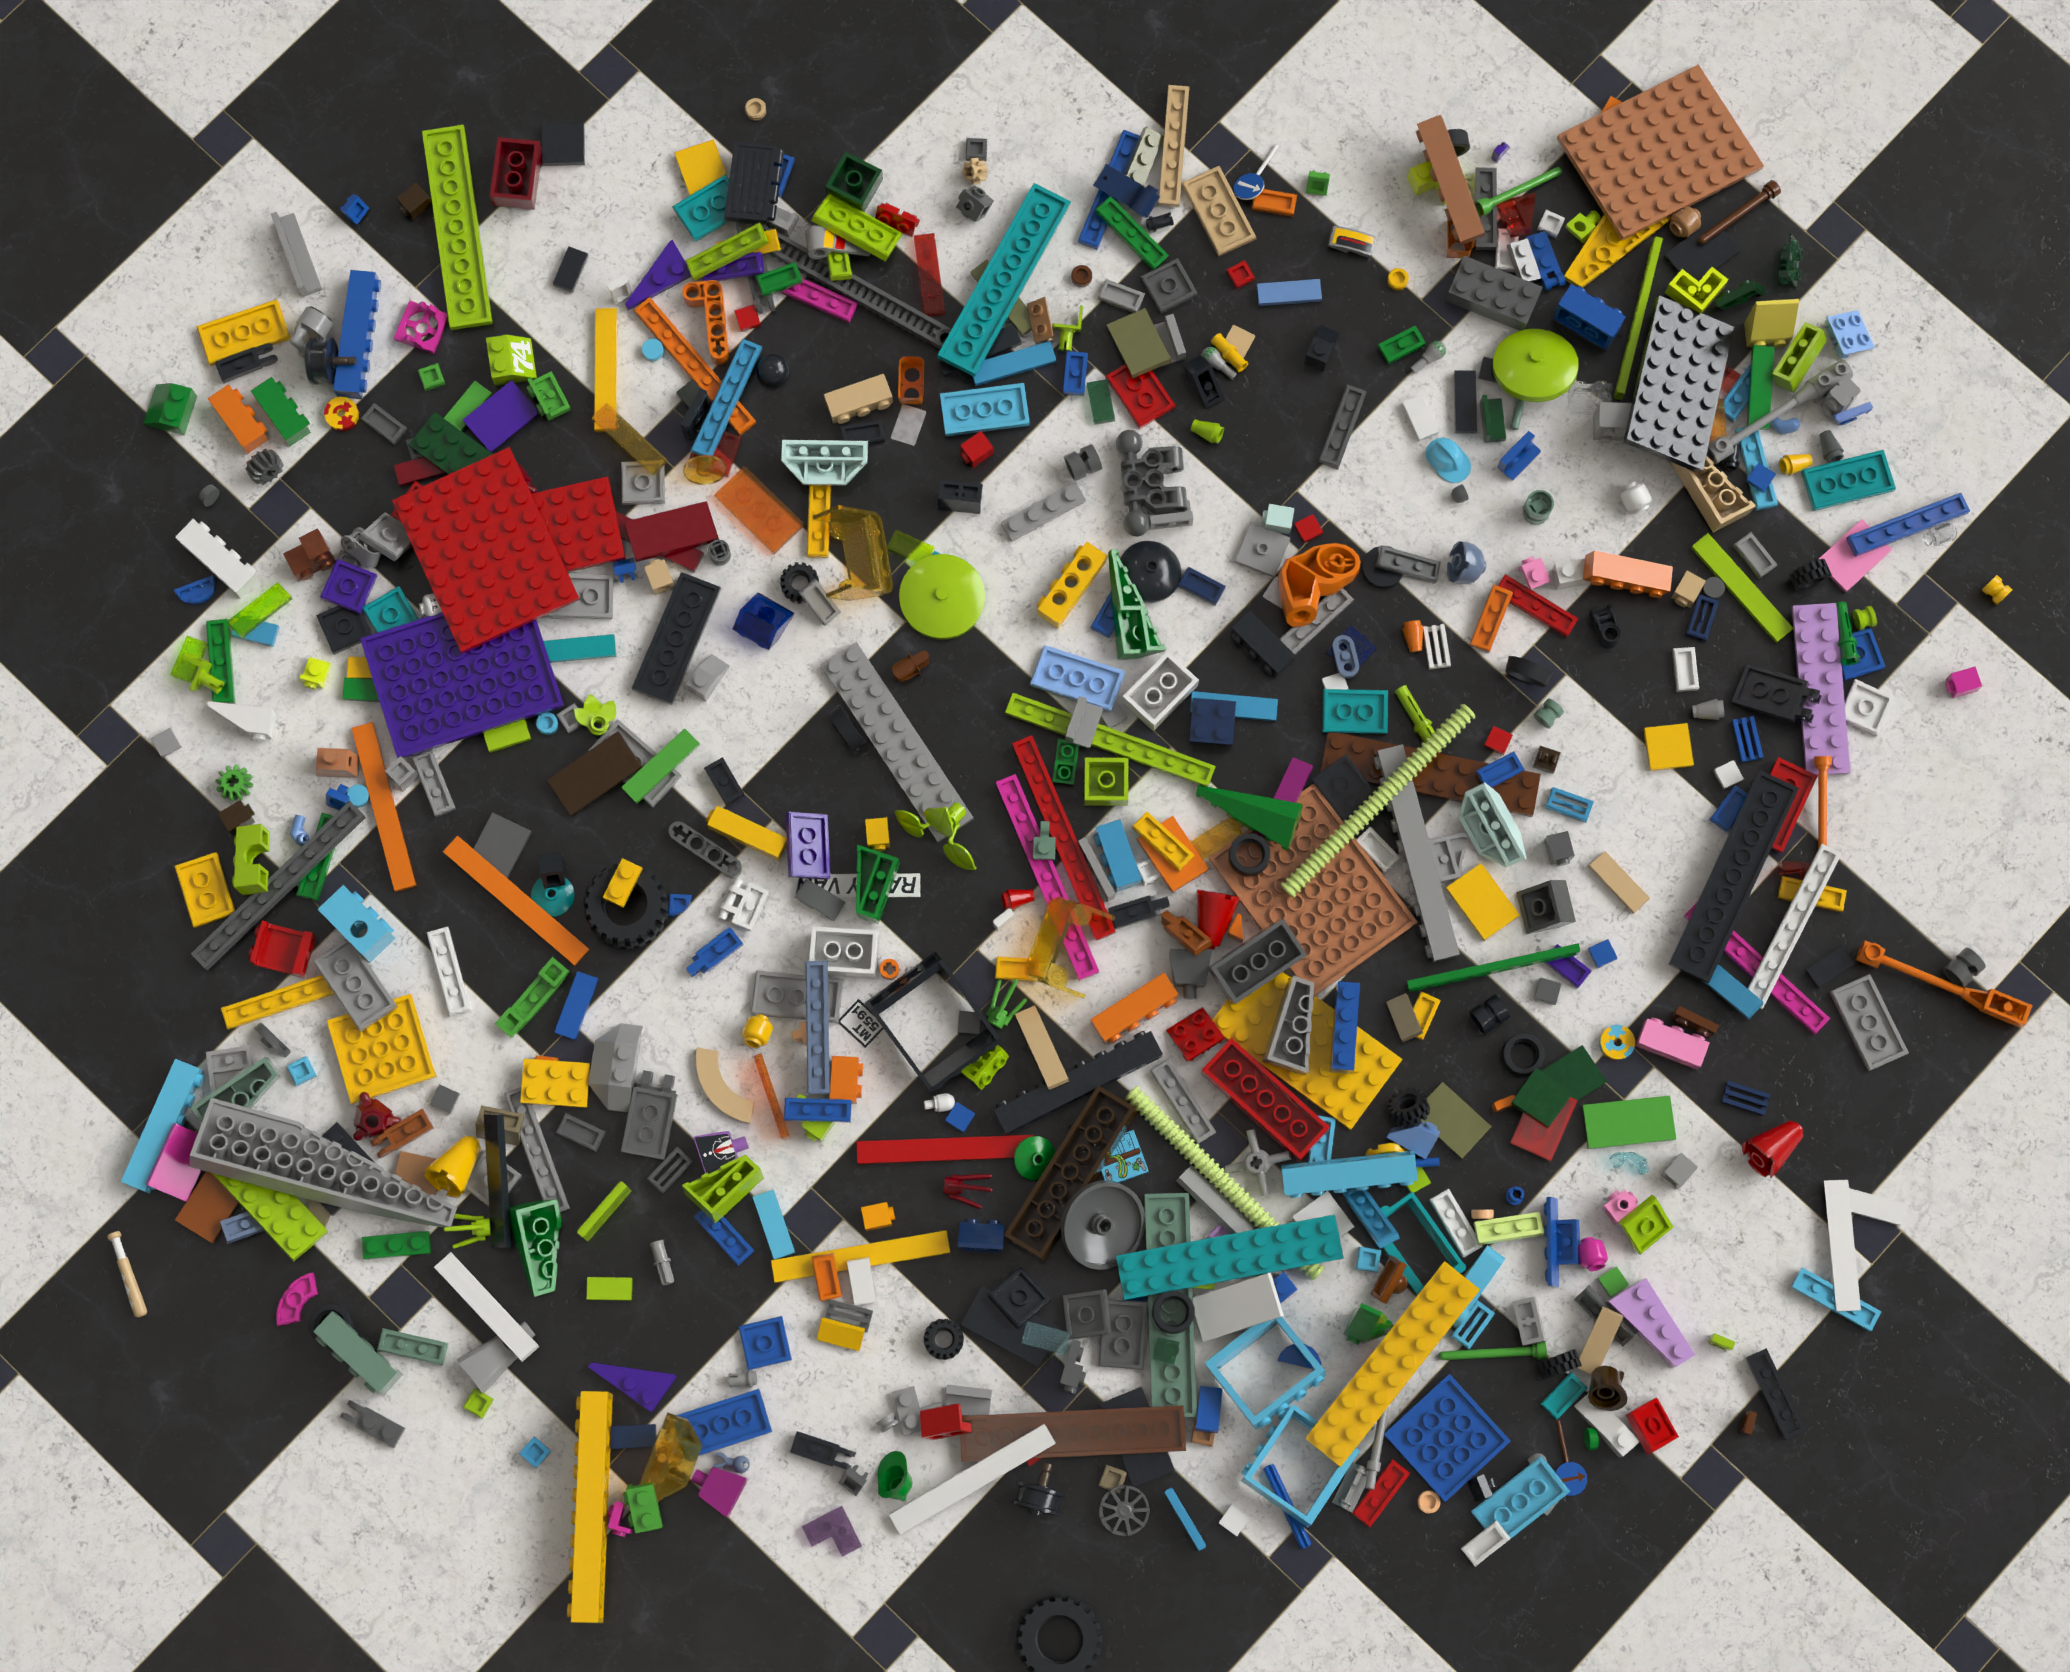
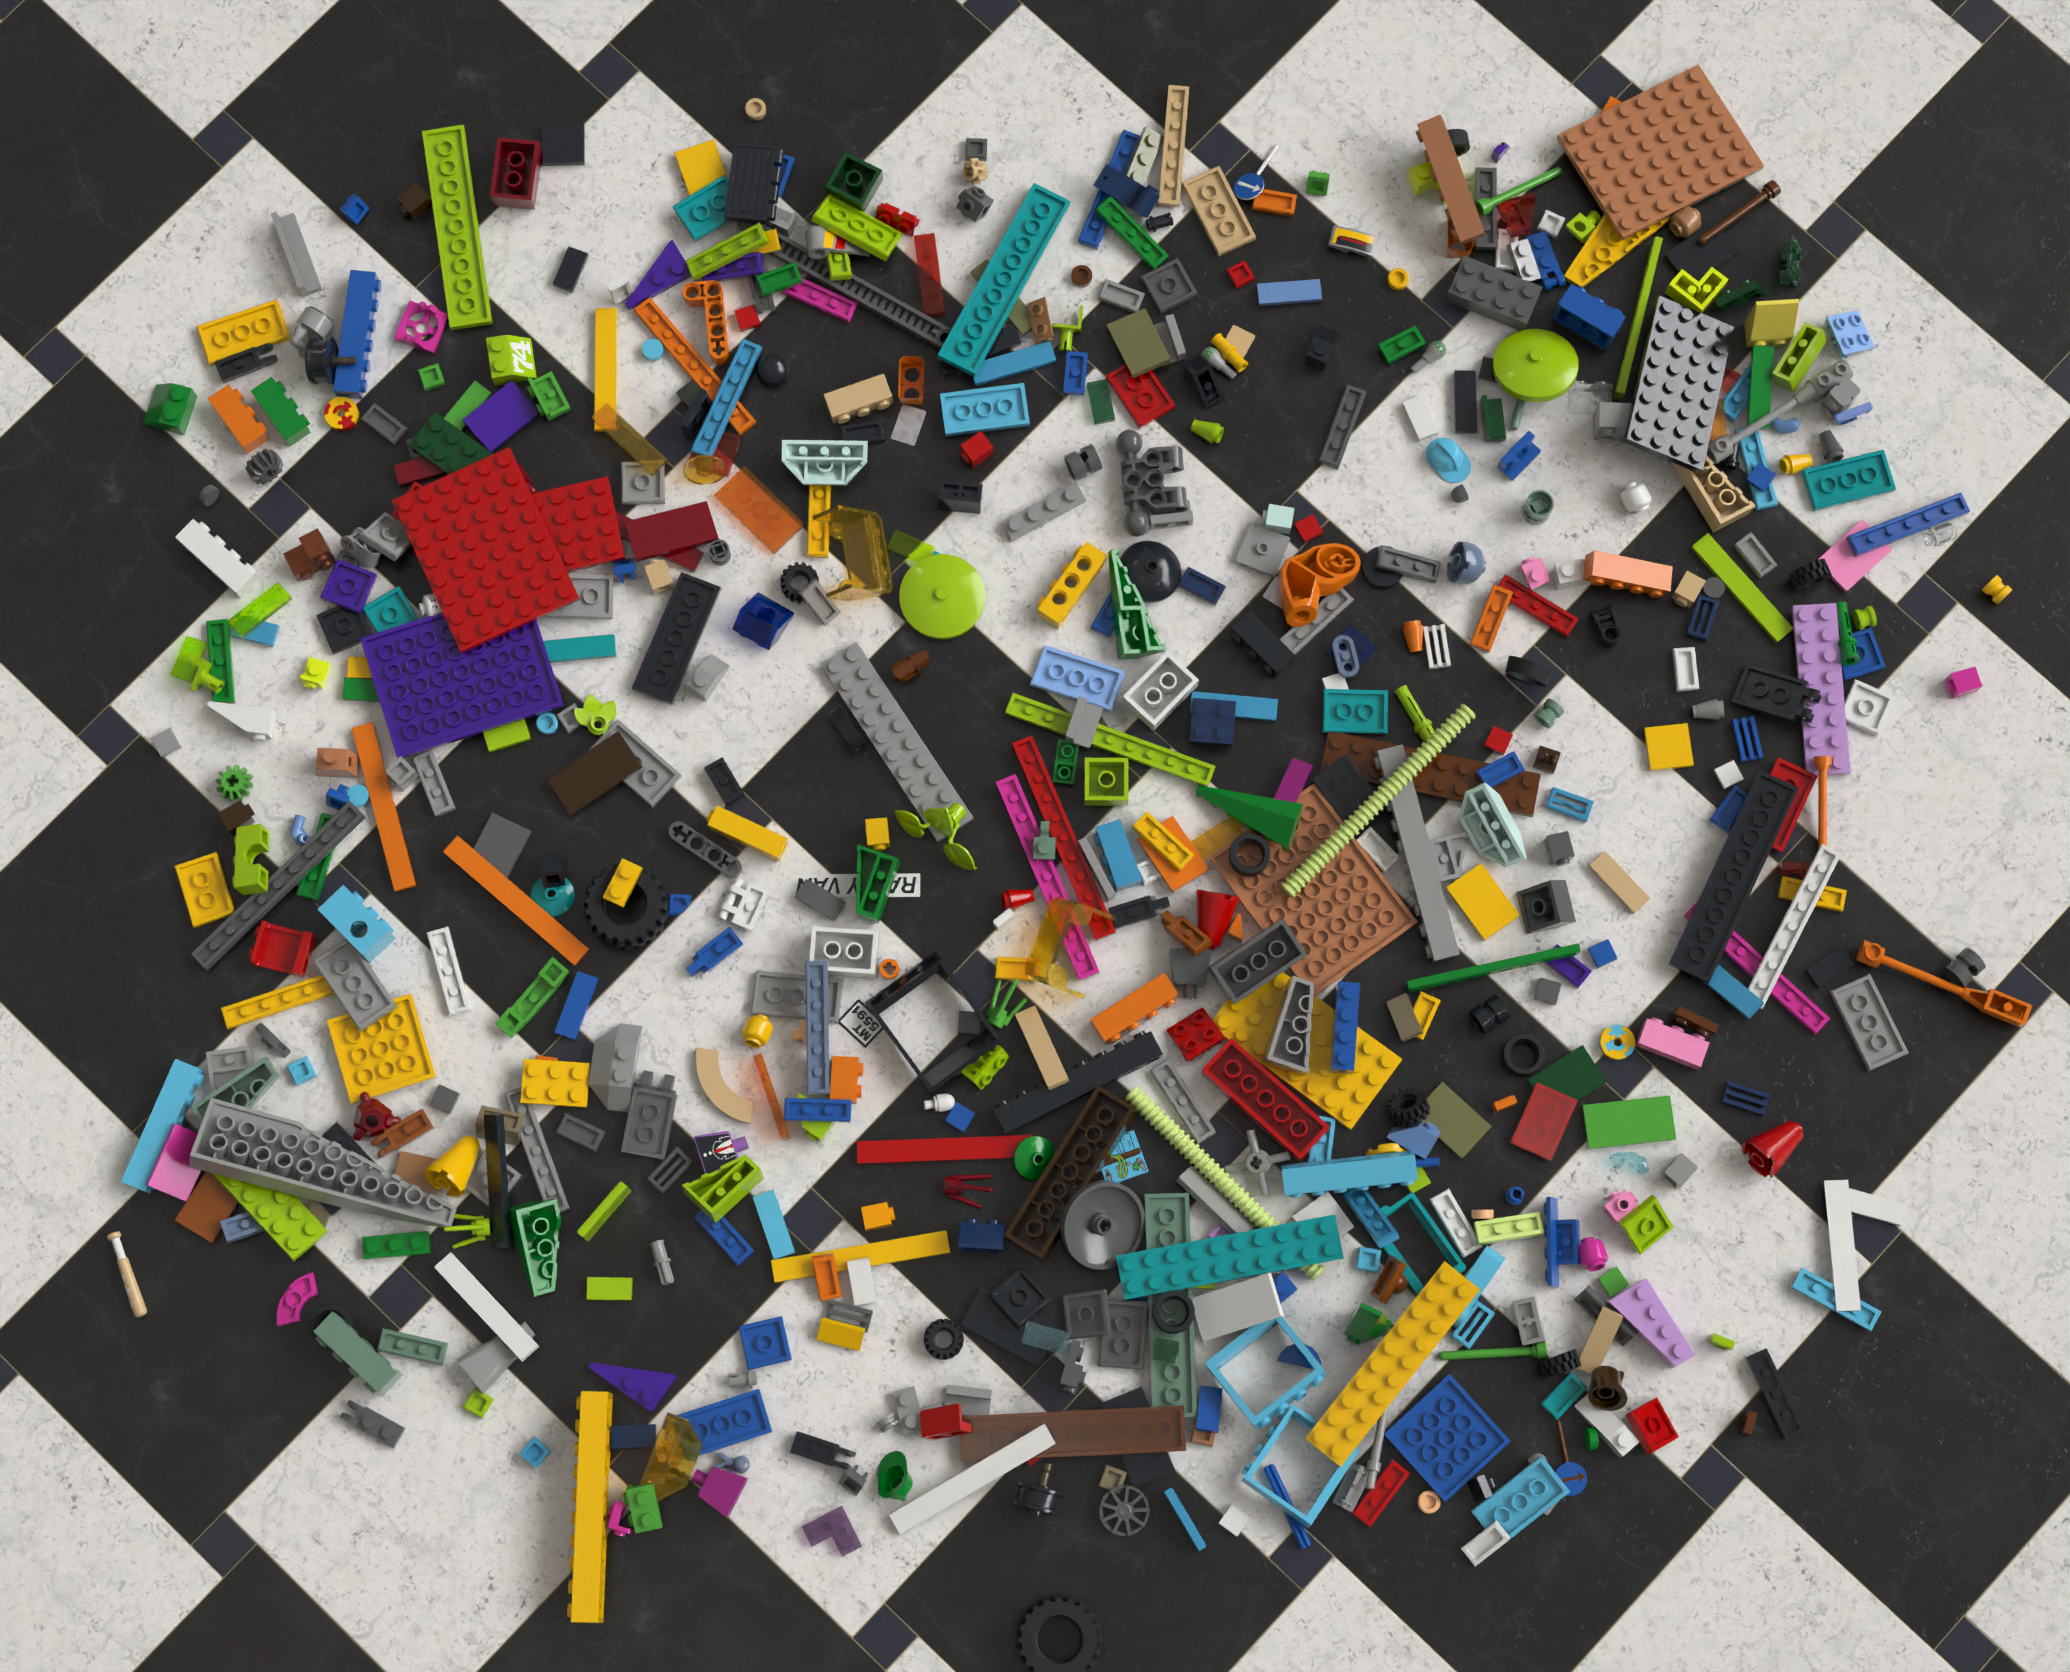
blue tile [173,575,216,605] -> none
bright green tile [622,728,700,804] -> none
tile [785,812,830,880] -> none
dark green tile [1511,1068,1573,1129] -> none

